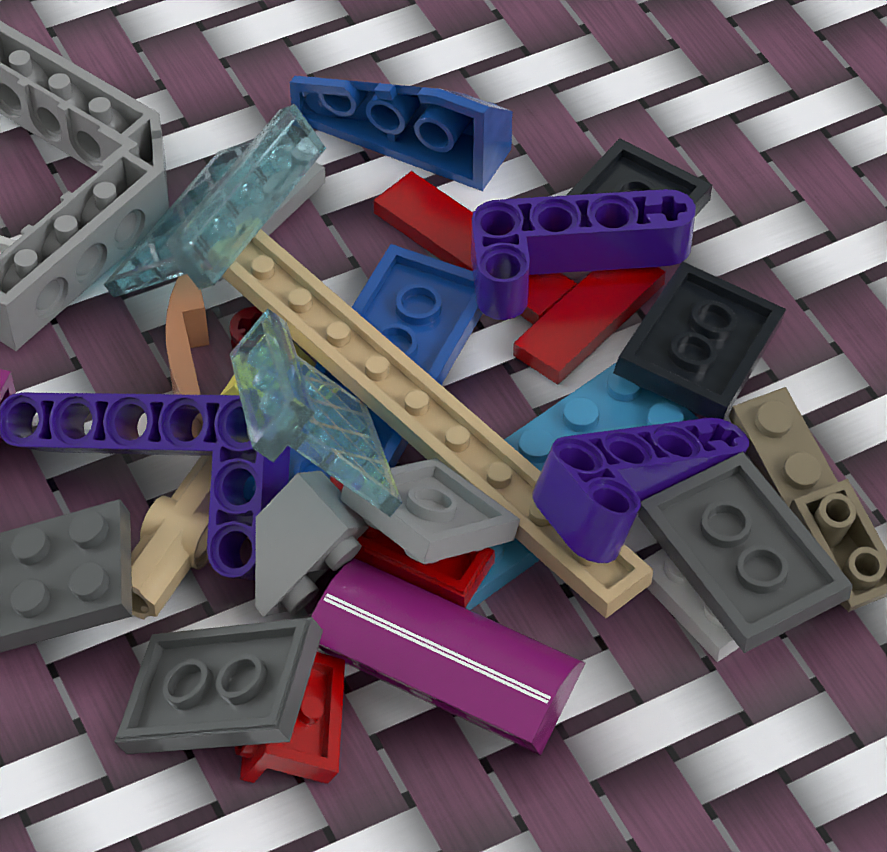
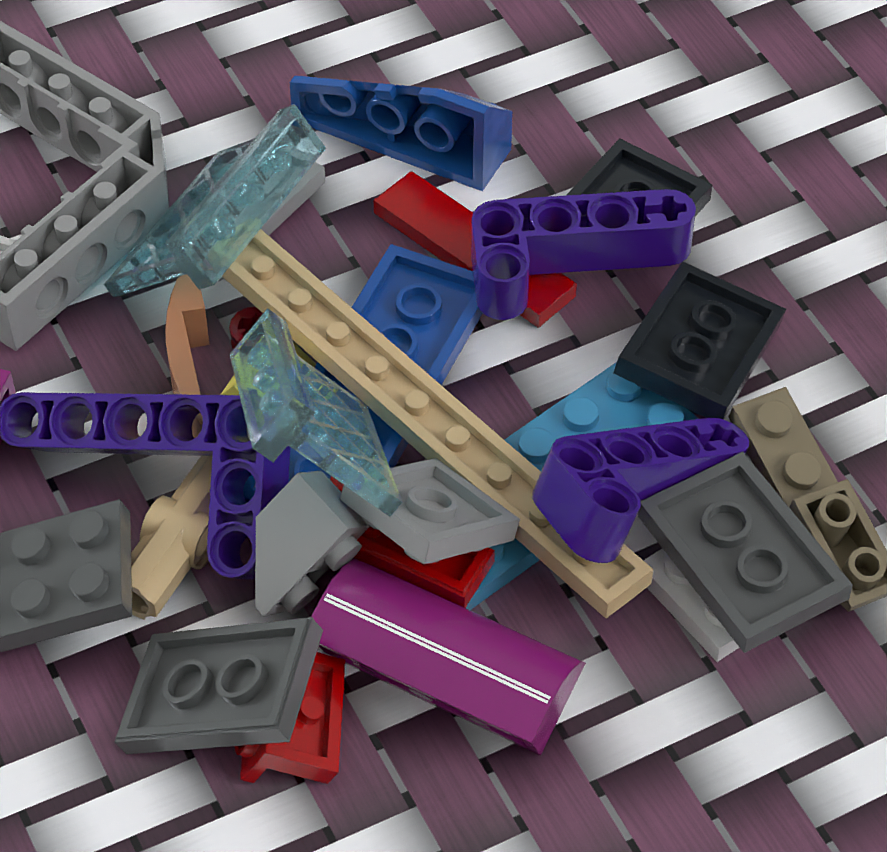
red tile [513,267,666,385] -> none

